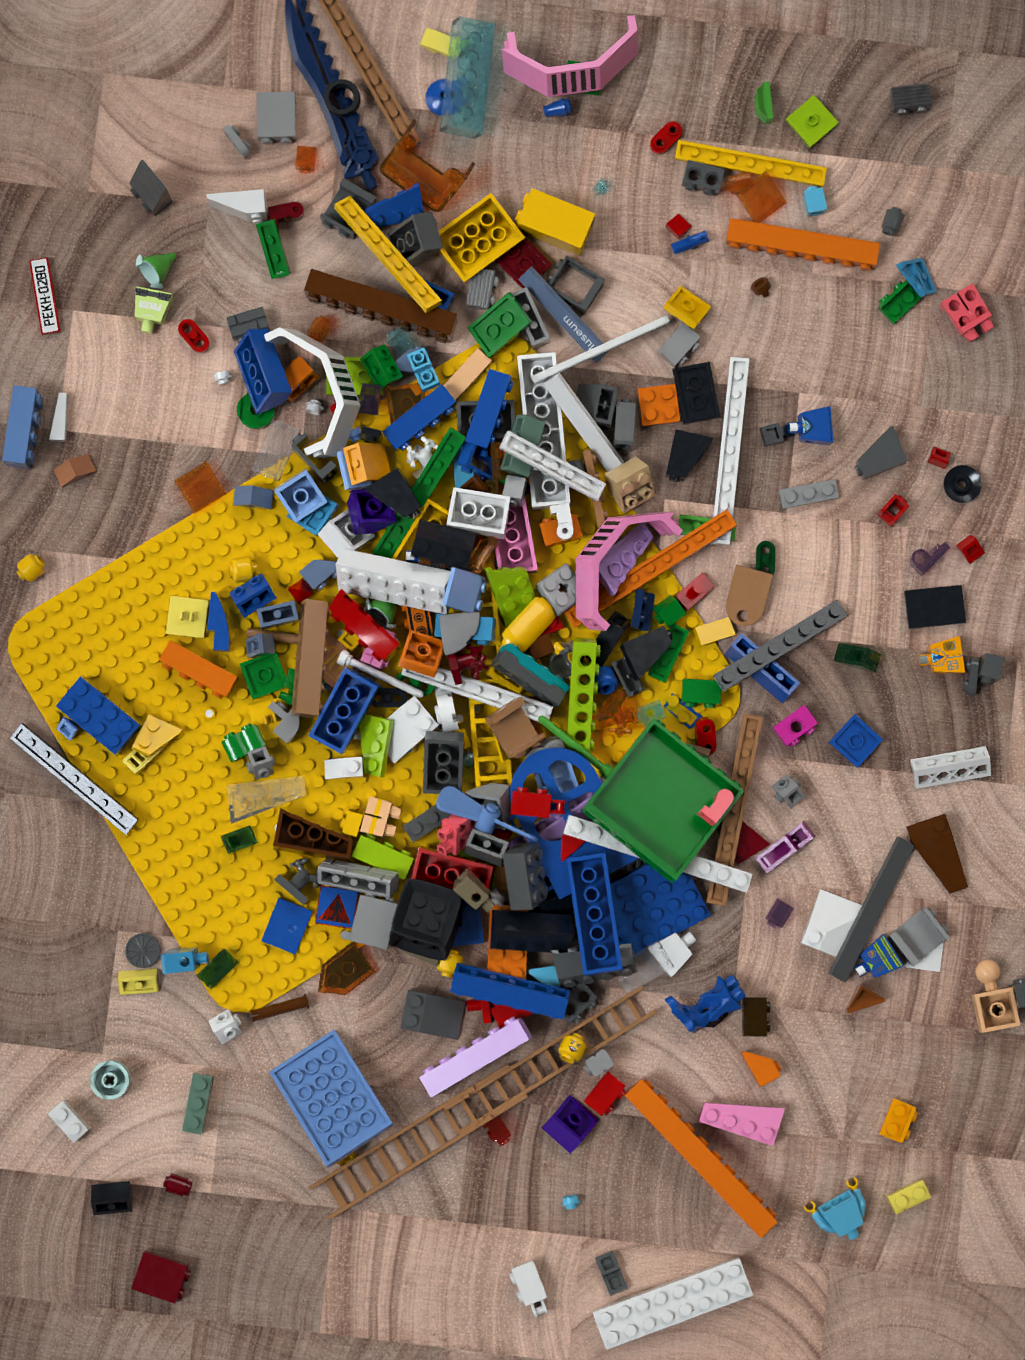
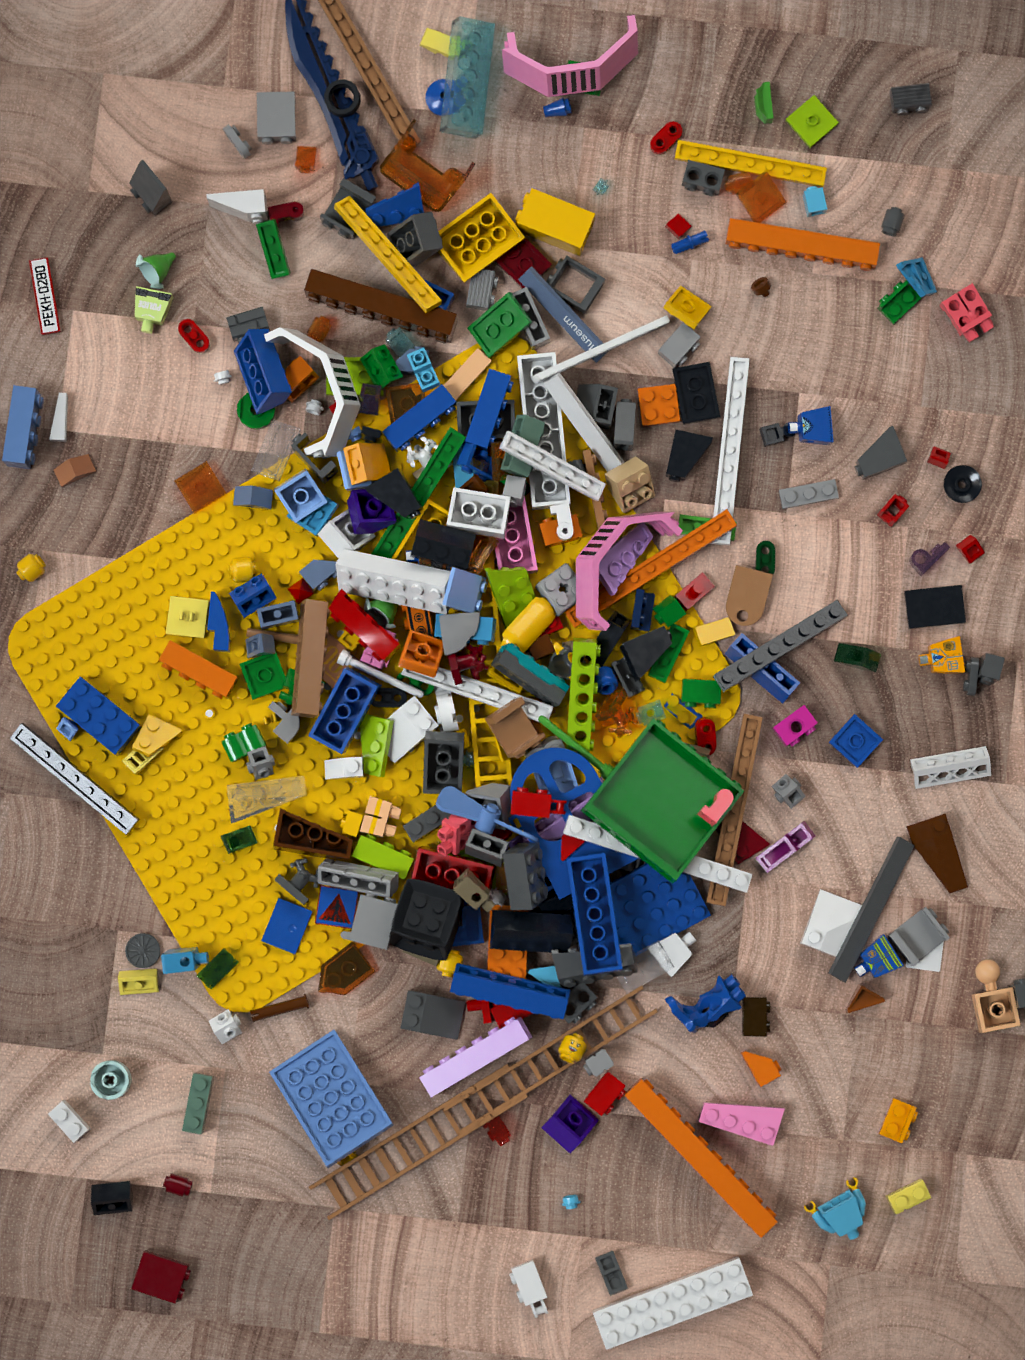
clear purple brick [764,898,794,929] -> none

